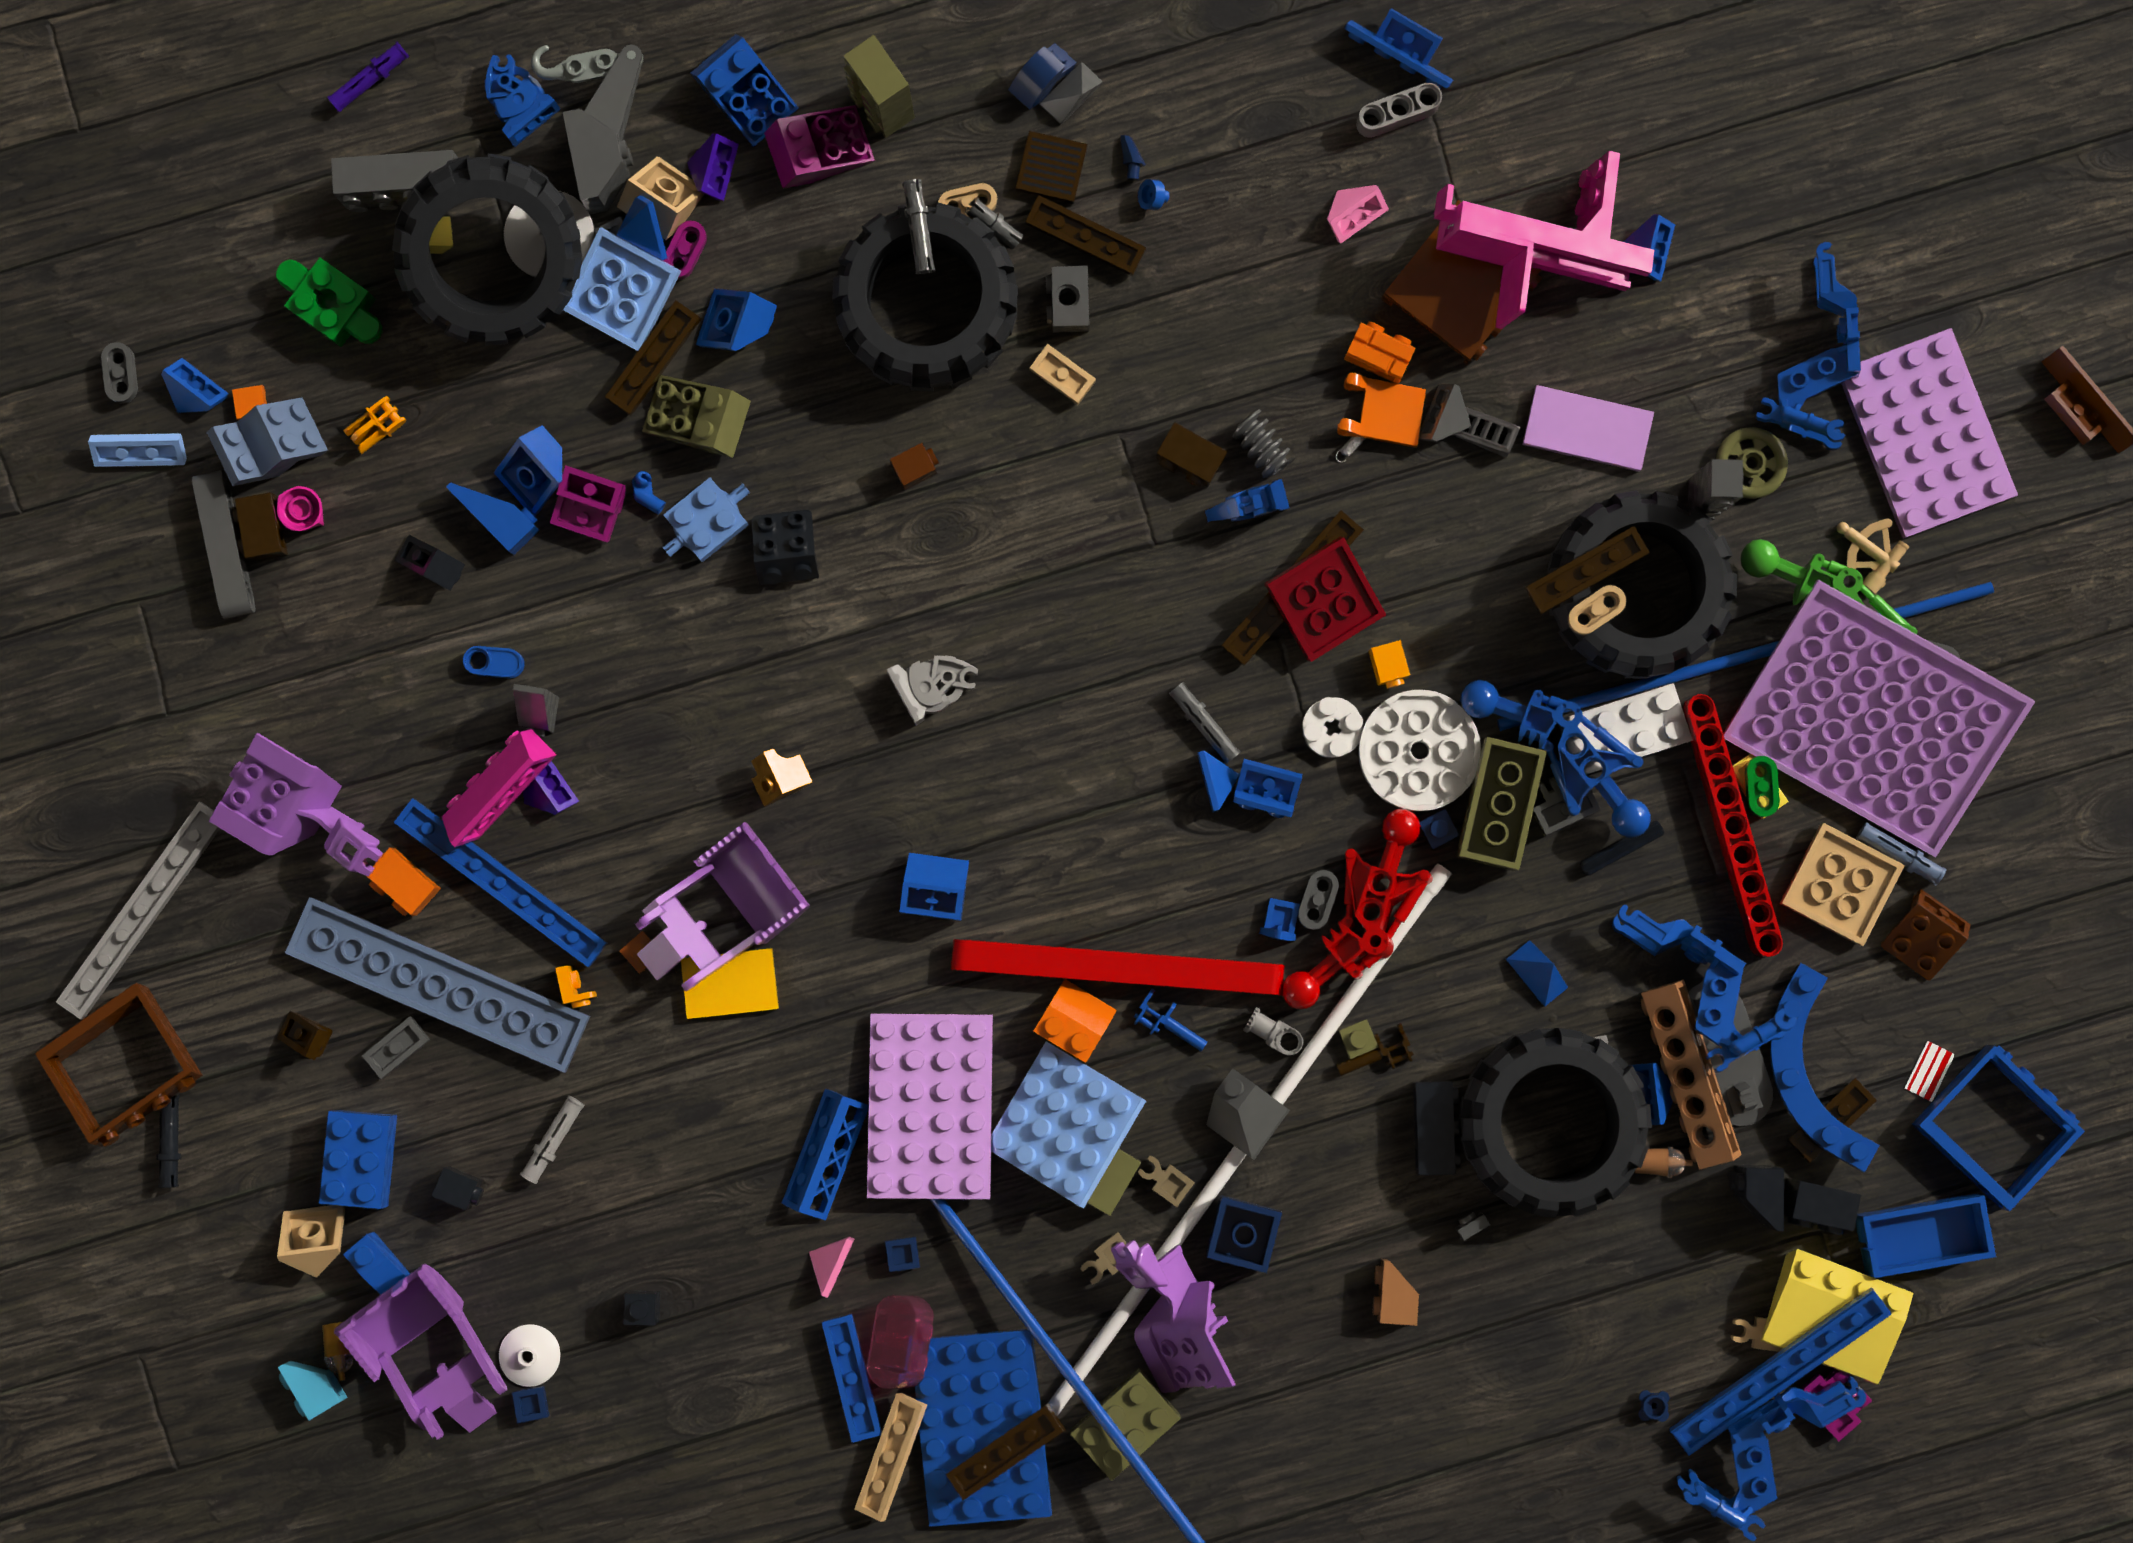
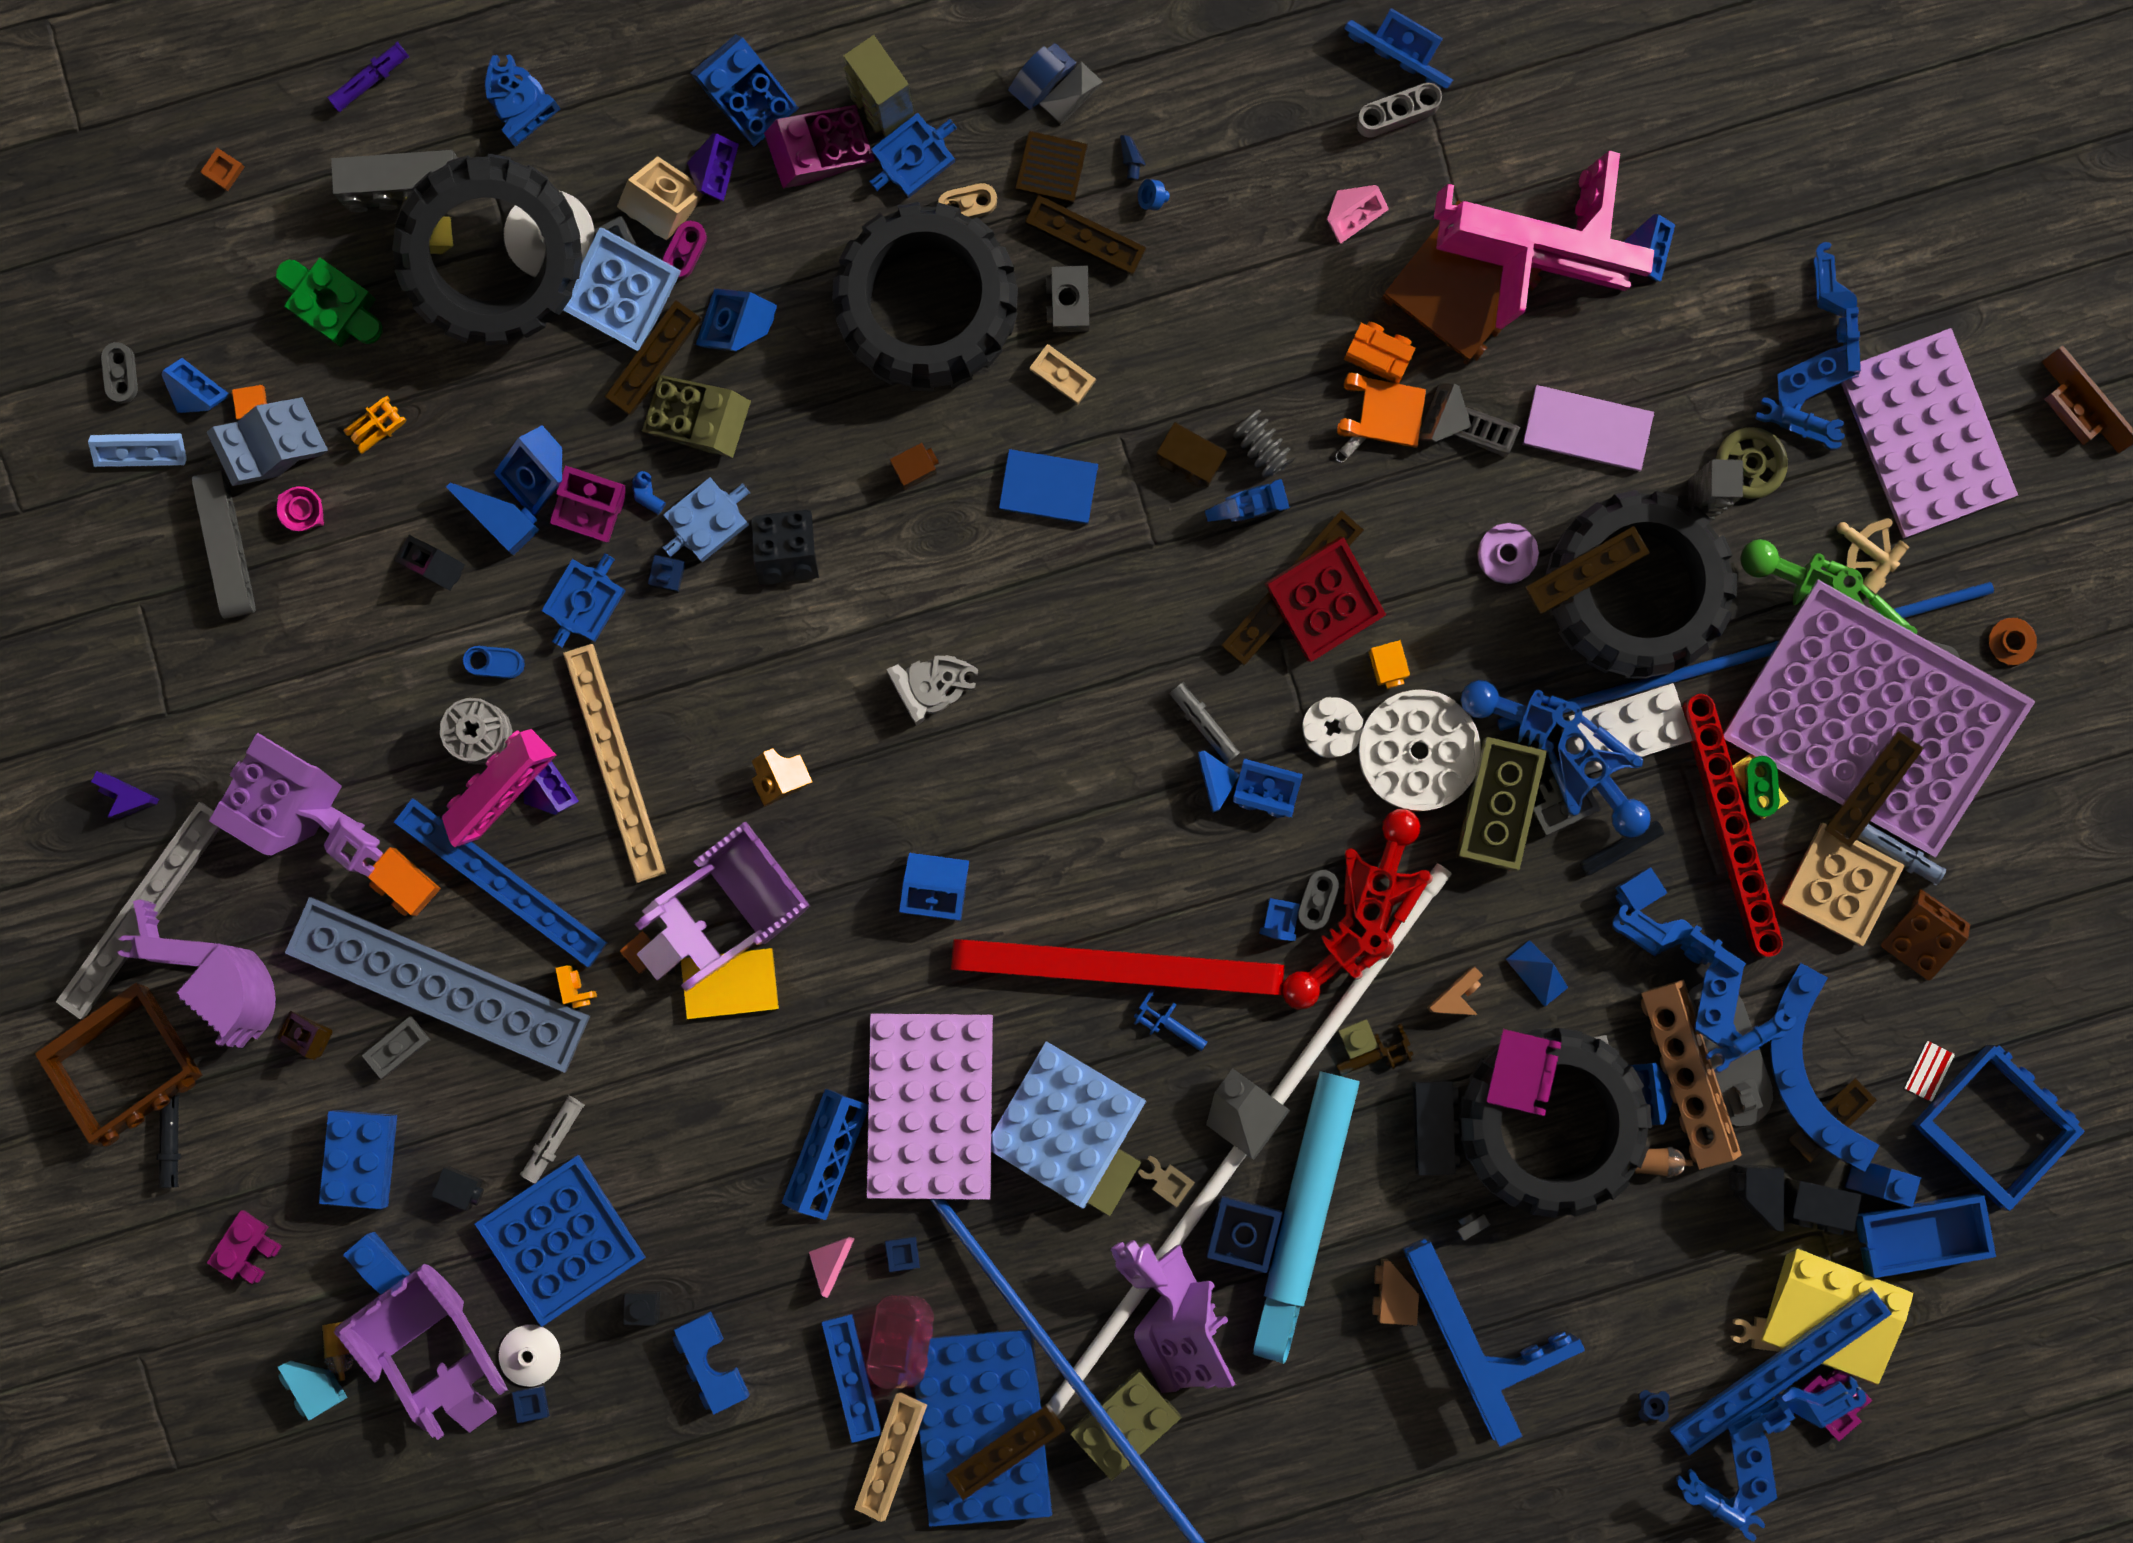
dark brown brick [232,492,288,562] -> none
tan slope [277,1205,345,1278] -> none
slope [513,684,559,737] -> none
dark grey slope [531,45,644,215] -> none
blue slope [616,195,667,260] -> none
dark grey pin [902,179,935,274] -> none
dark grey pin [965,197,1023,250] -> none
orange slope [1033,979,1117,1063] -> none
dark tan plate [1080,1231,1127,1284] -> none
light grey connector [1243,1007,1303,1055] -> none
dark blue plate [1420,809,1460,850] -> none
tan plate [1568,585,1626,635] -> none
none -> dark purple slope [91,771,159,819]
none -> medium lavender piece [117,899,276,1048]
none -> dark orange plate [201,148,245,191]
none -> magenta plate [207,1210,282,1284]
none -> light grey wheel [440,698,512,765]
none -> blue plate [475,1155,646,1327]
none -> blue plate [541,553,626,648]
none -> tan tile [563,644,667,883]
none -> dark blue tile [648,555,685,592]
none -> blue arch [673,1311,750,1415]
none -> blue plate [869,113,957,198]
none -> blue tile [999,449,1098,524]
none -> medium azure piece [1254,1071,1360,1364]
none -> blue piece [1402,1238,1585,1447]
none -> medium nougat slope [1427,966,1483,1015]
none -> lavender tile [1477,523,1539,584]
none -> magenta piece [1486,1029,1561,1116]
none -> blue brick [1615,867,1667,913]
none -> dark brown plate [1824,730,1924,848]
none -> blue slope [1845,1163,1921,1207]
none -> dark orange piece [1989,618,2037,665]

